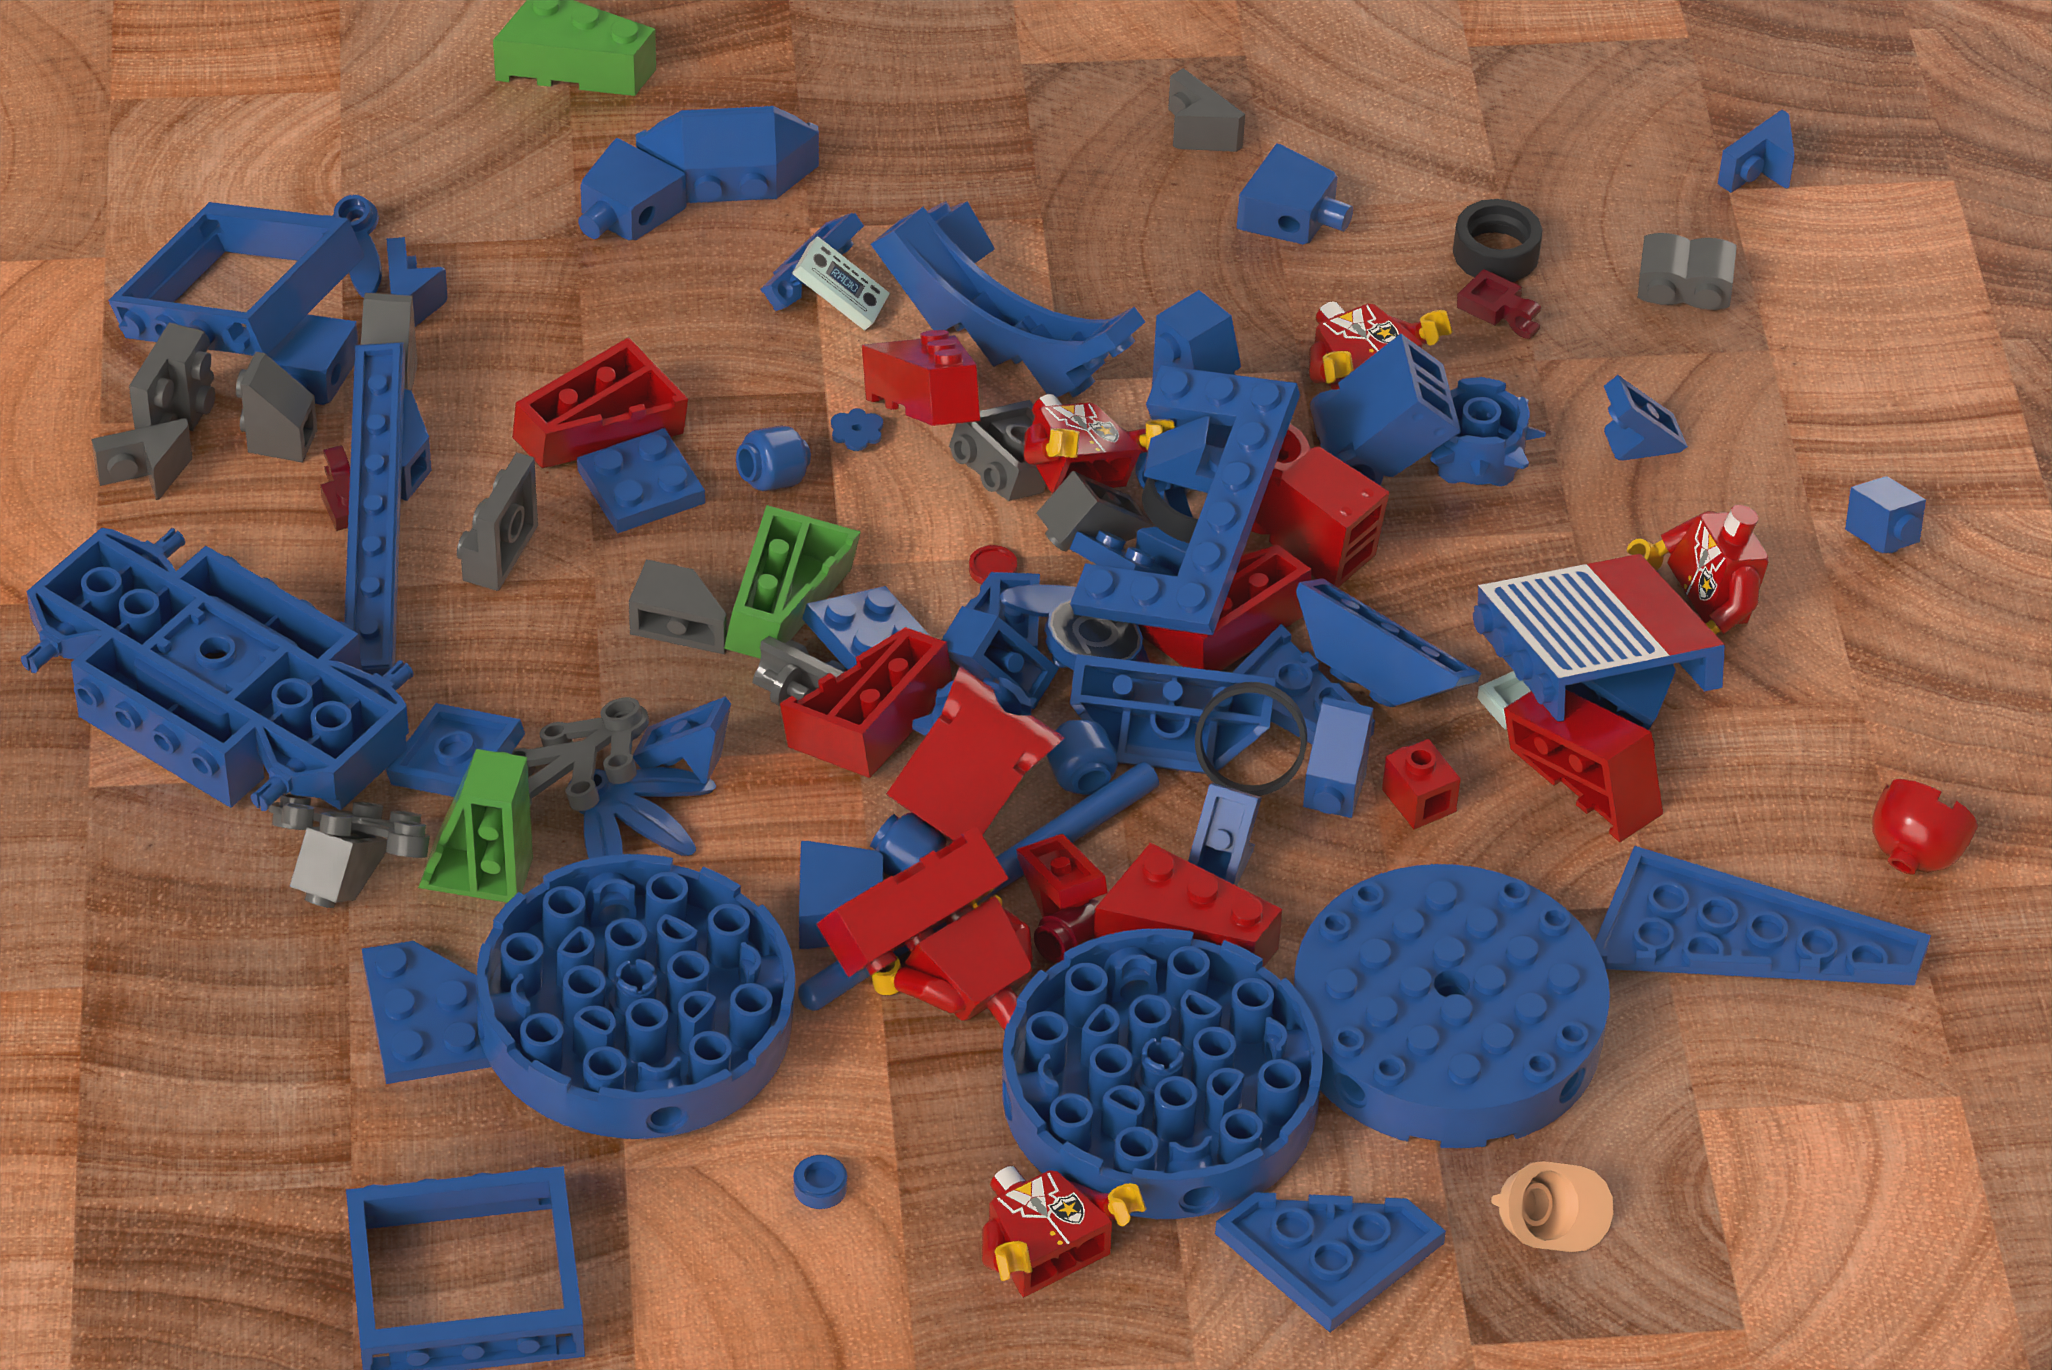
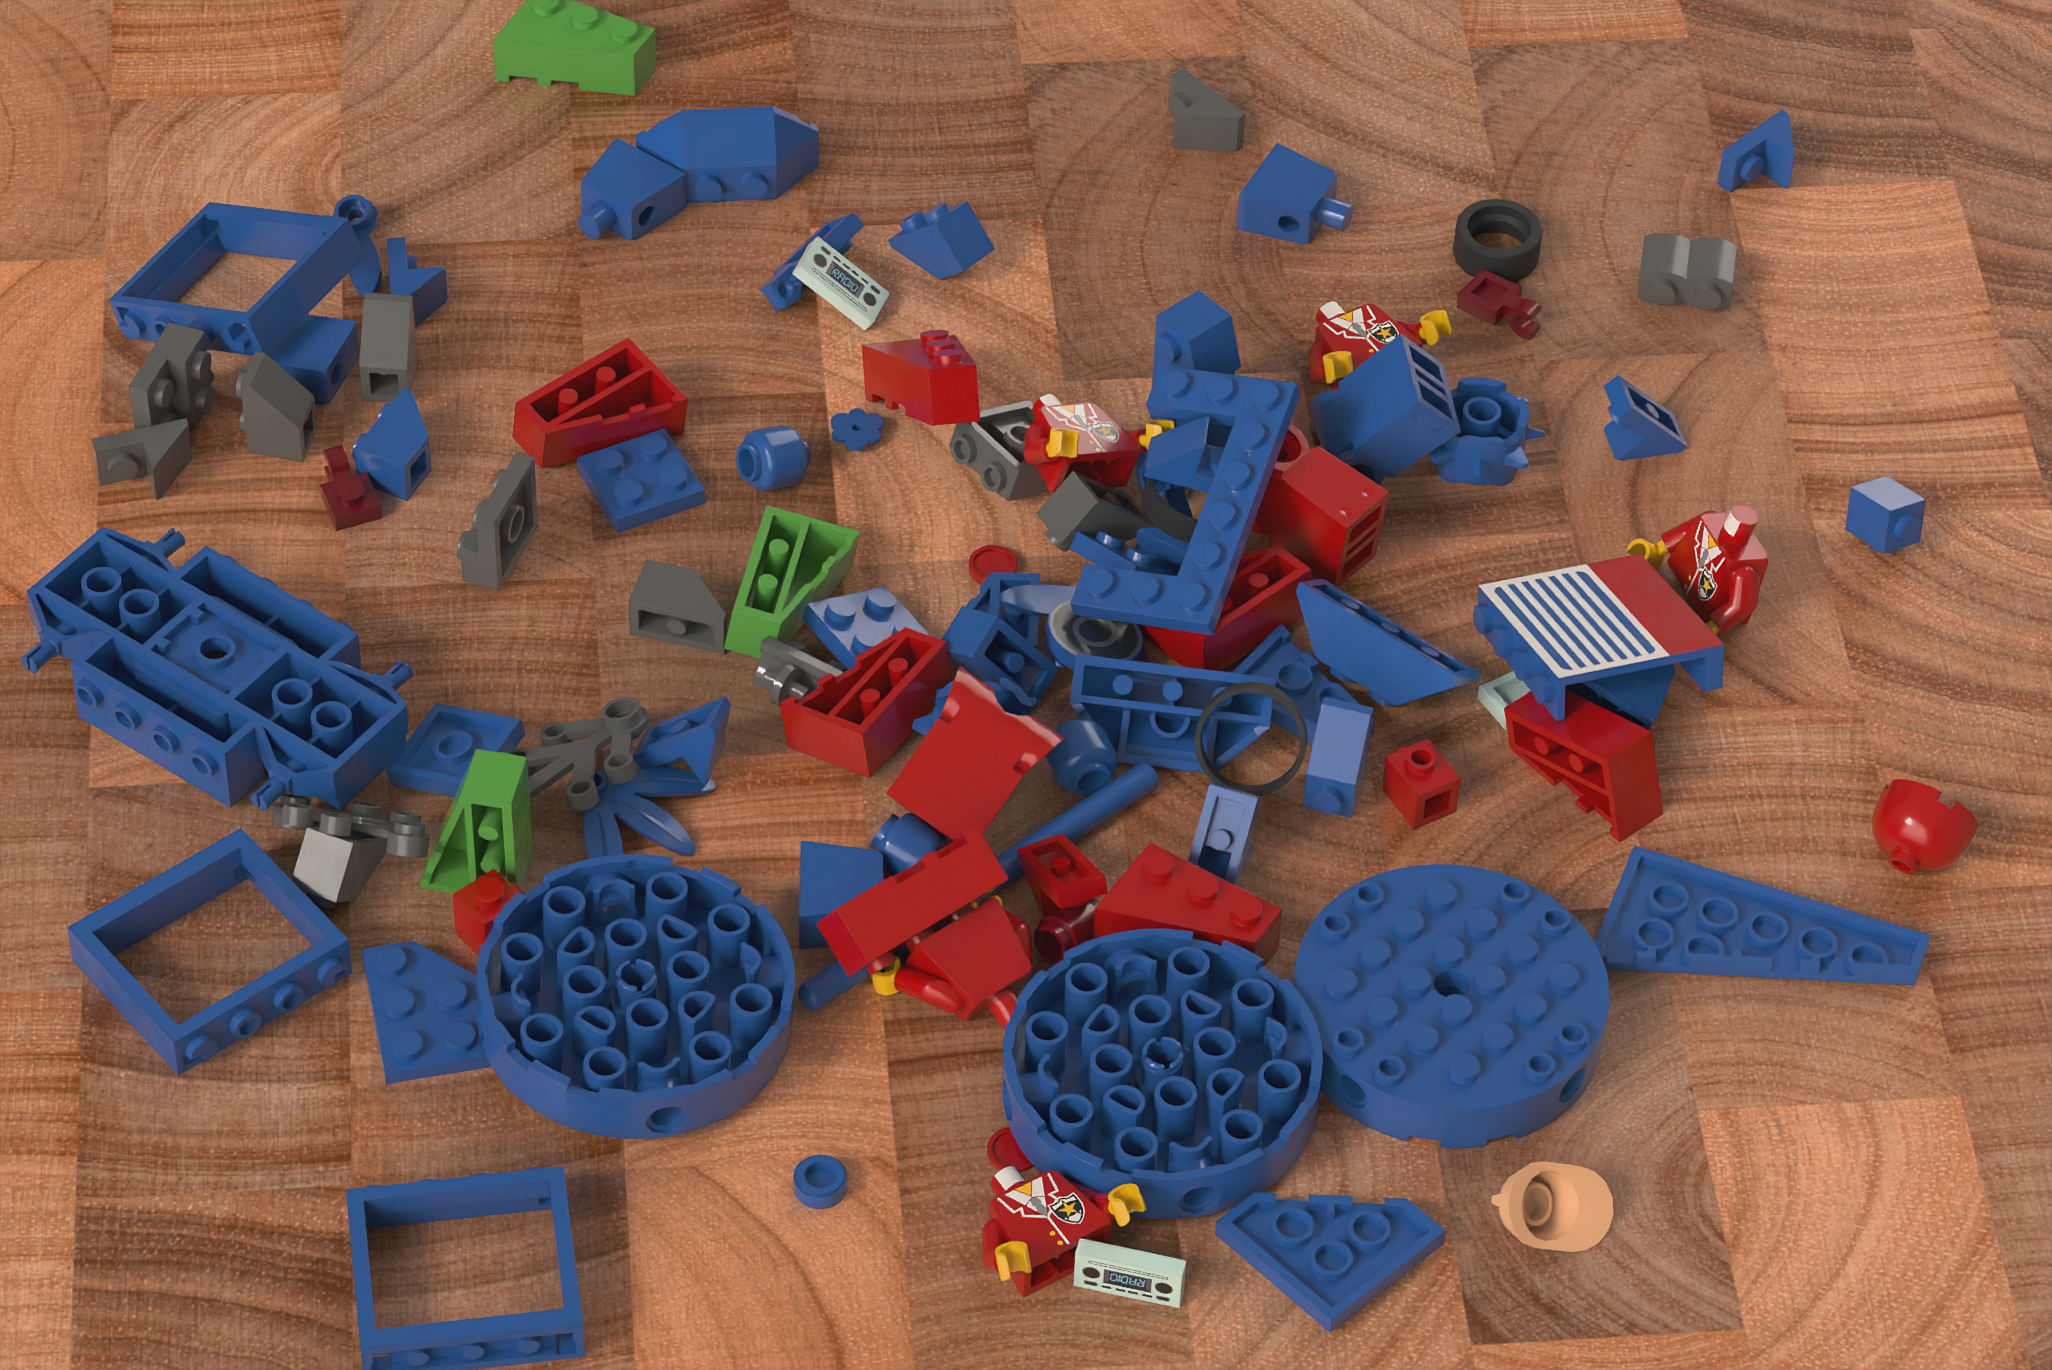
blue tile [344,342,406,676] -> none
blue arch [870,206,1145,398] -> none
none -> blue window [67,828,352,1076]
none -> red brick [452,869,525,956]
none -> red piece [987,1127,1034,1173]
none -> light aqua tile [1073,1239,1186,1308]

